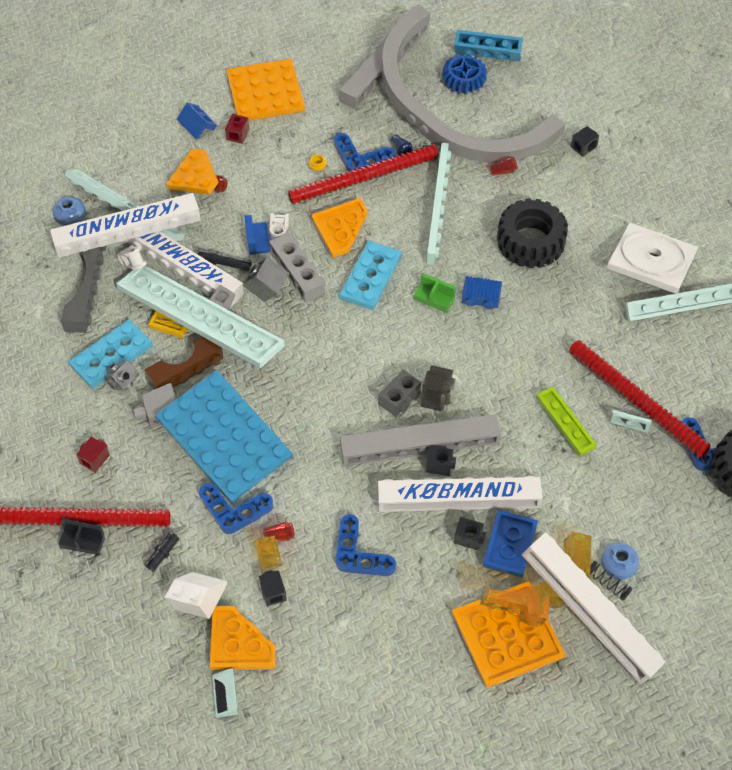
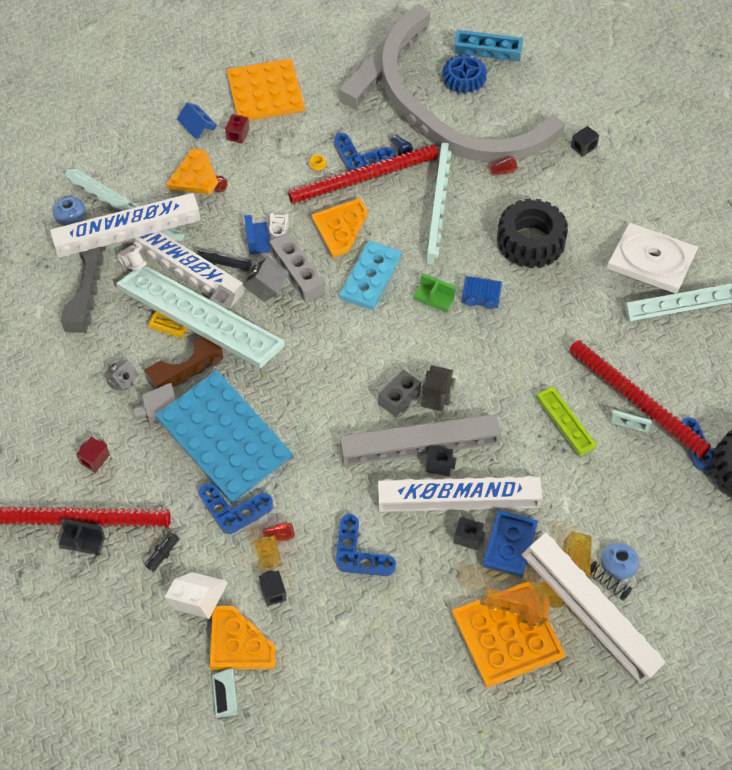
medium azure plate [68,319,153,389] -> none

